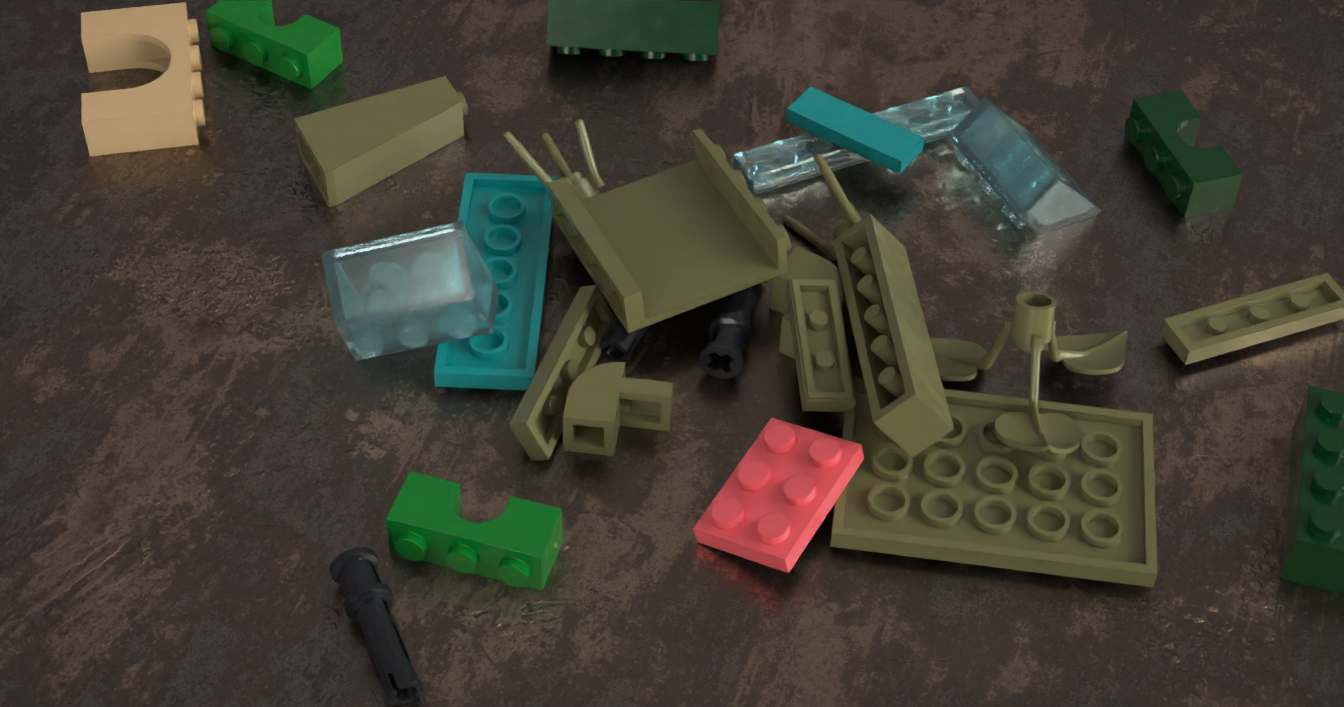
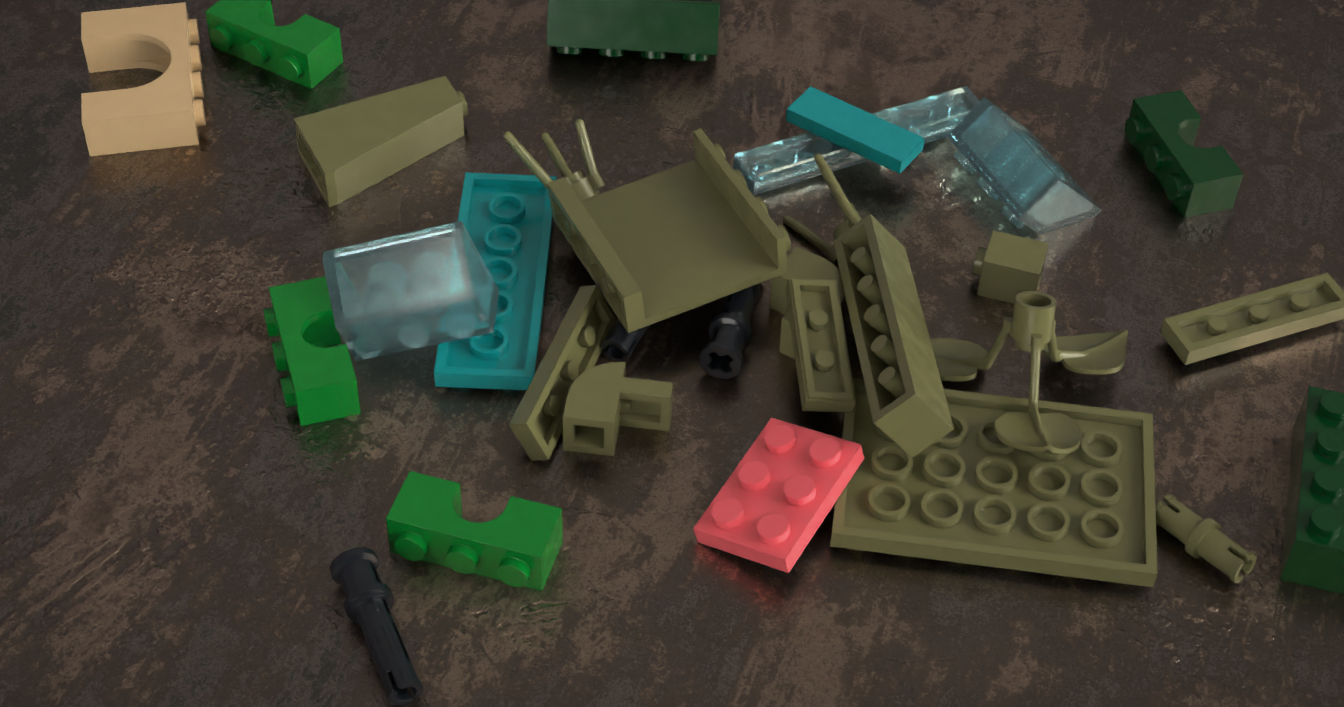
none -> green arch [263,276,361,426]
none -> olive brick [972,230,1049,304]
none -> olive pin [1156,494,1257,583]

